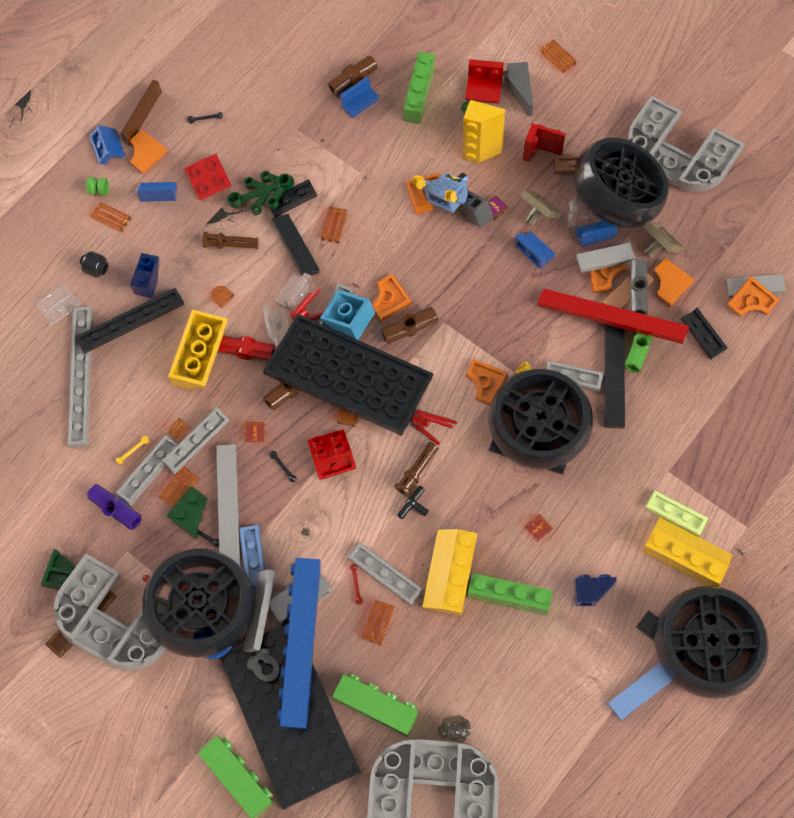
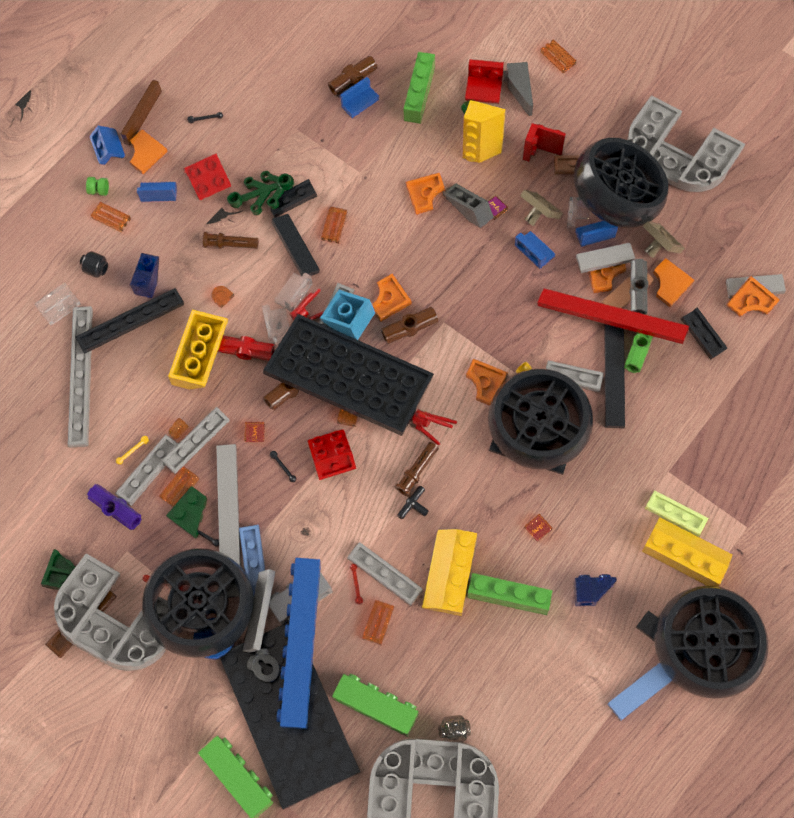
medium blue torso [412,173,469,213] -> none

